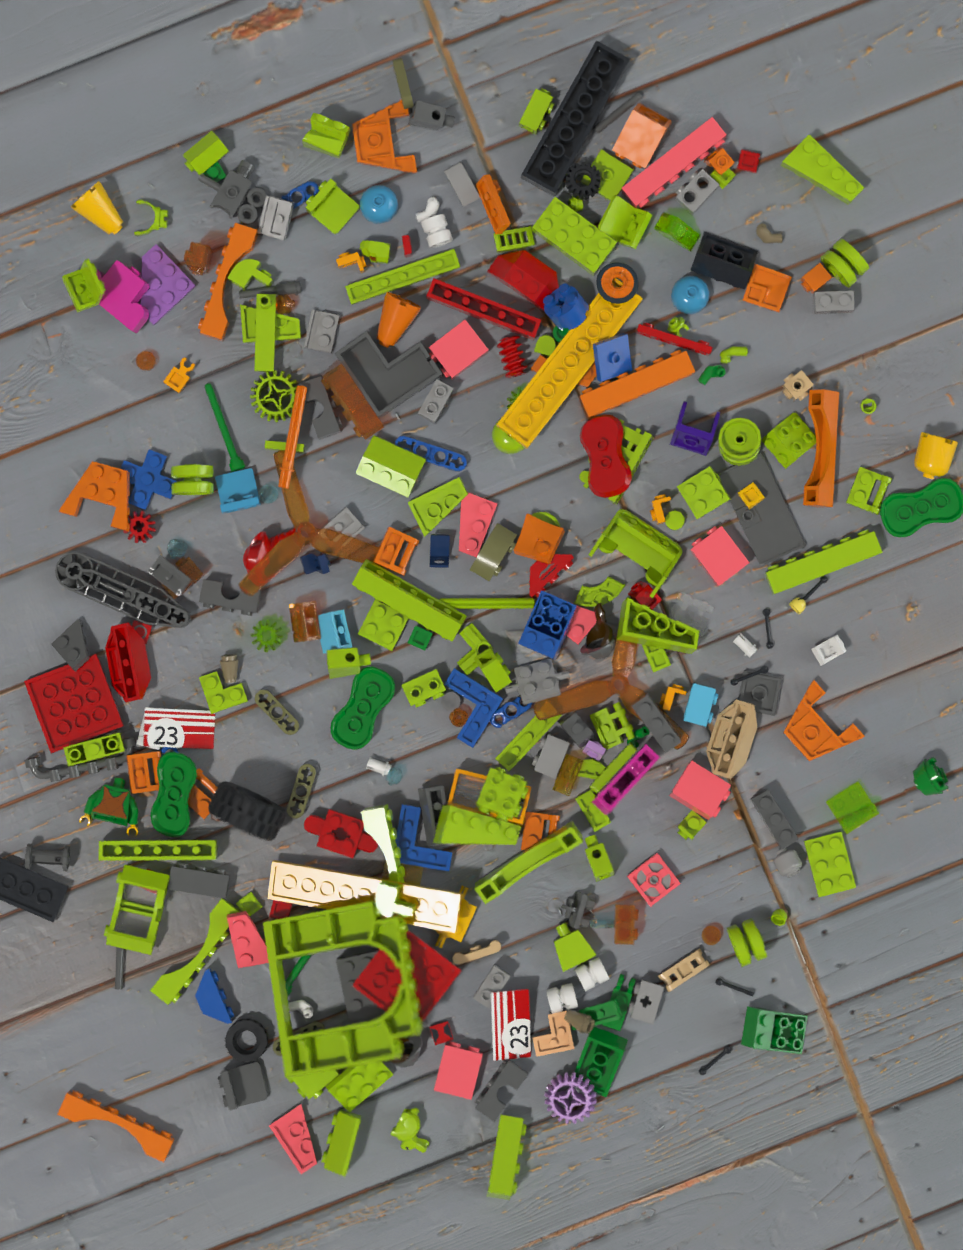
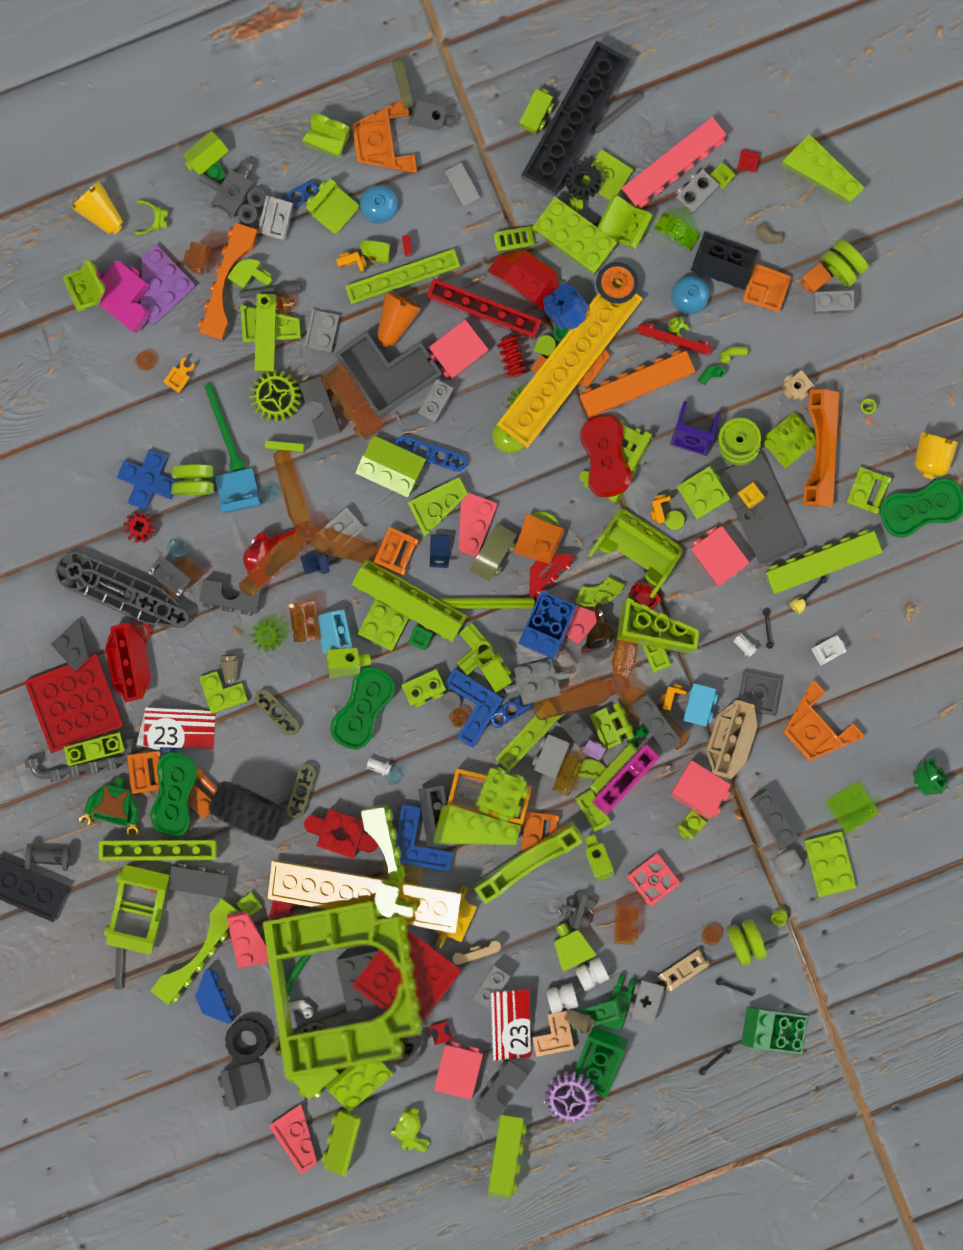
orange arch [57,1090,175,1163] -> none
orange wing [59,461,130,532] -> none
orange axle [278,385,307,489] -> none
white arm [416,197,439,223] -> none
white wheel [421,214,453,248] -> none
orange hinge [475,174,511,234] -> none
clear light blue tile [590,920,615,928] -> none
plate [593,333,632,382] -> none
orange slope [612,103,672,168] -> none
orange bracket [703,148,734,175] -> none
black hinge [730,666,769,686] -> none

